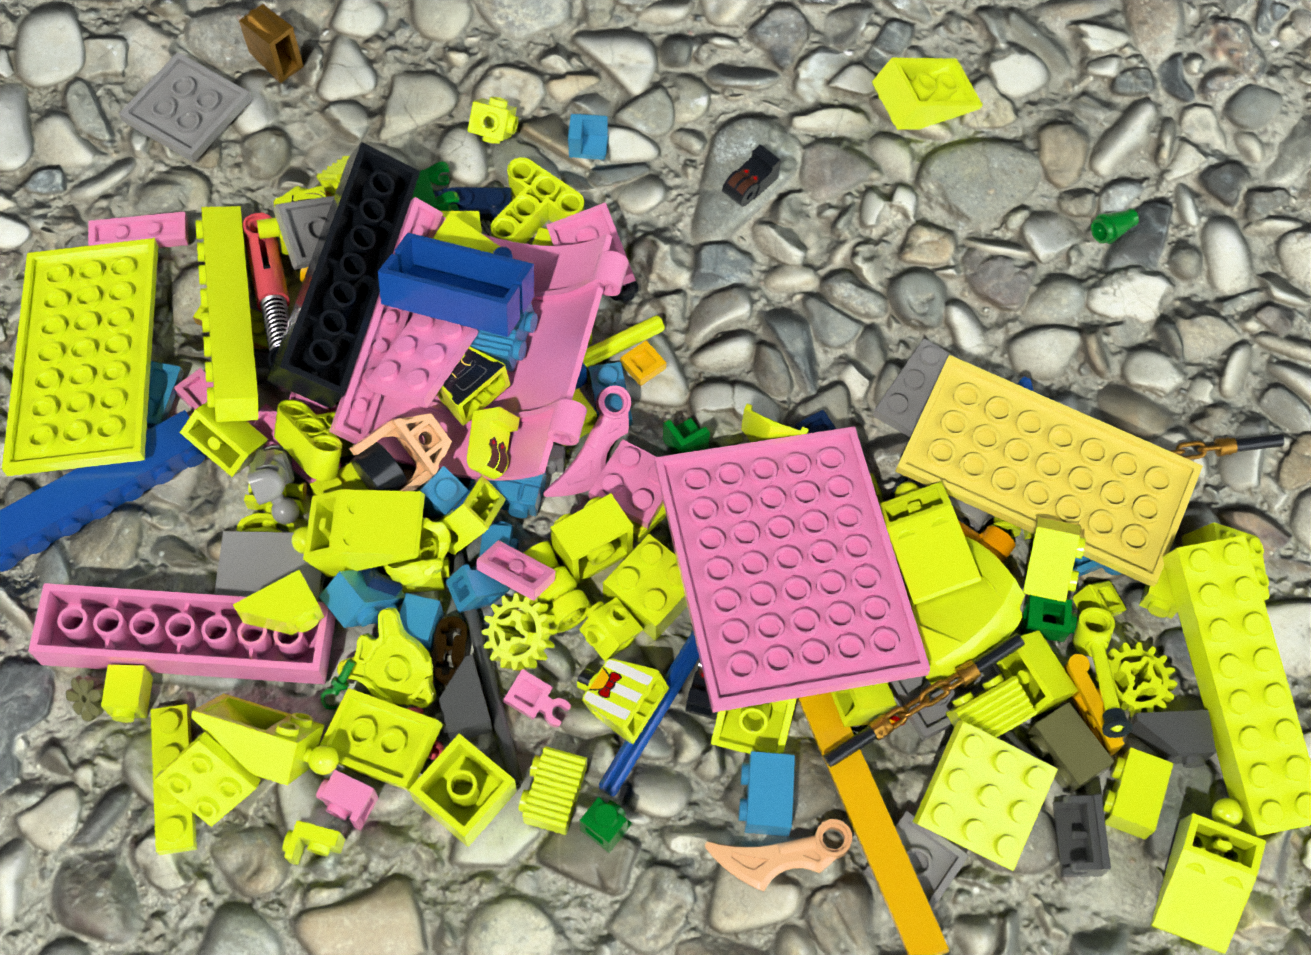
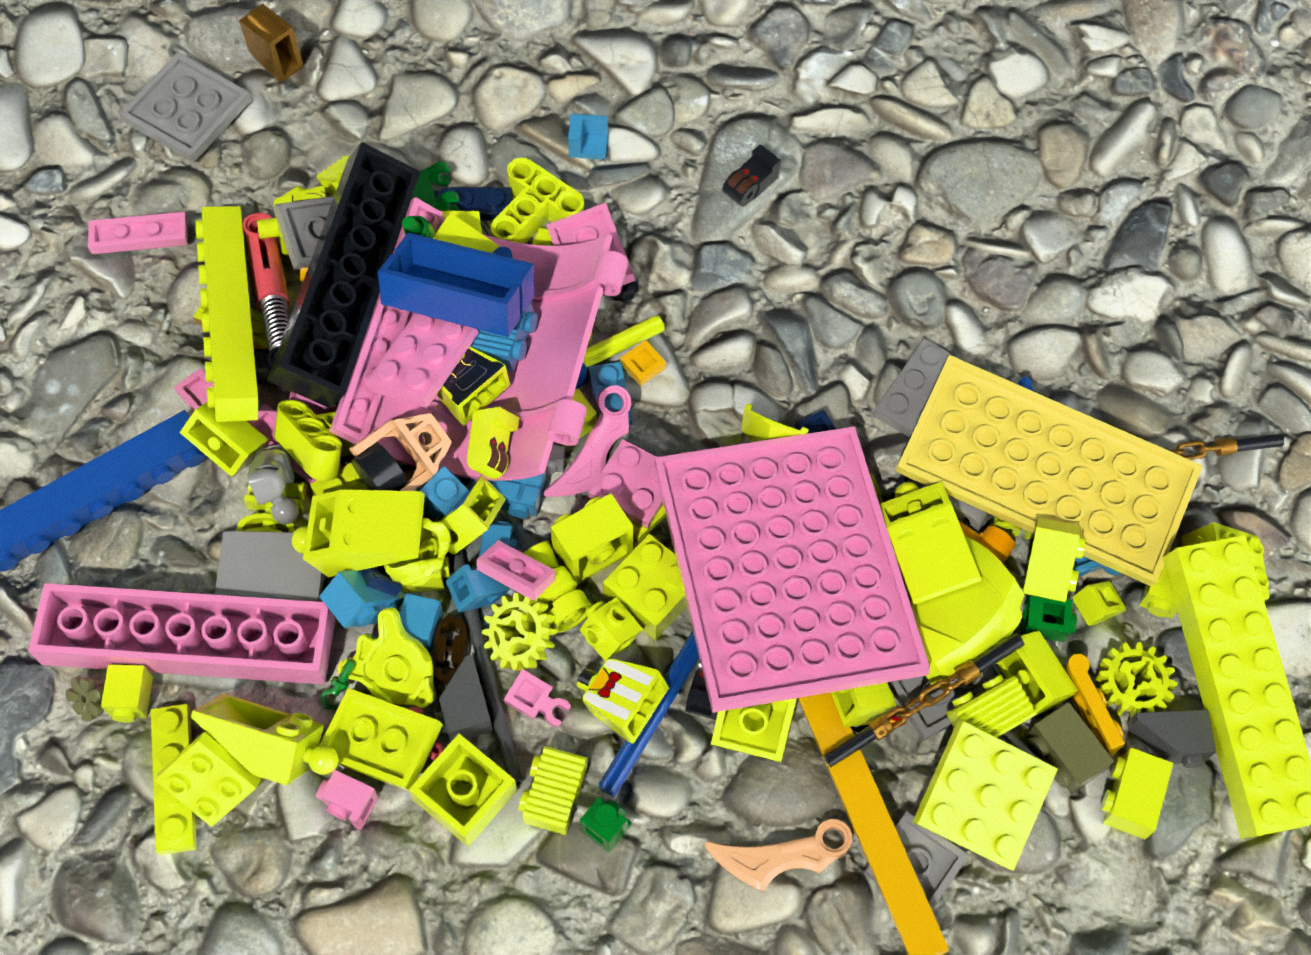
neon yellow plate [2,238,159,476] -> none
dark azure hinge [147,361,184,428] -> none
neon yellow slope [233,570,325,635] -> none
neon yellow bracket [282,820,345,865] -> none
neon yellow brick [467,96,519,144] -> none
green panel [663,418,710,455] -> none
dark azure brick [738,751,795,836] -> none
neon yellow slope [872,58,983,130] -> none
dark grey hinge [1052,794,1111,877] -> none
neon yellow piece [1073,607,1133,738] -> none
green cone [1091,208,1139,244] -> none
neon yellow slope [1150,798,1266,954] -> none
none -> green cylinder [402,216,435,239]

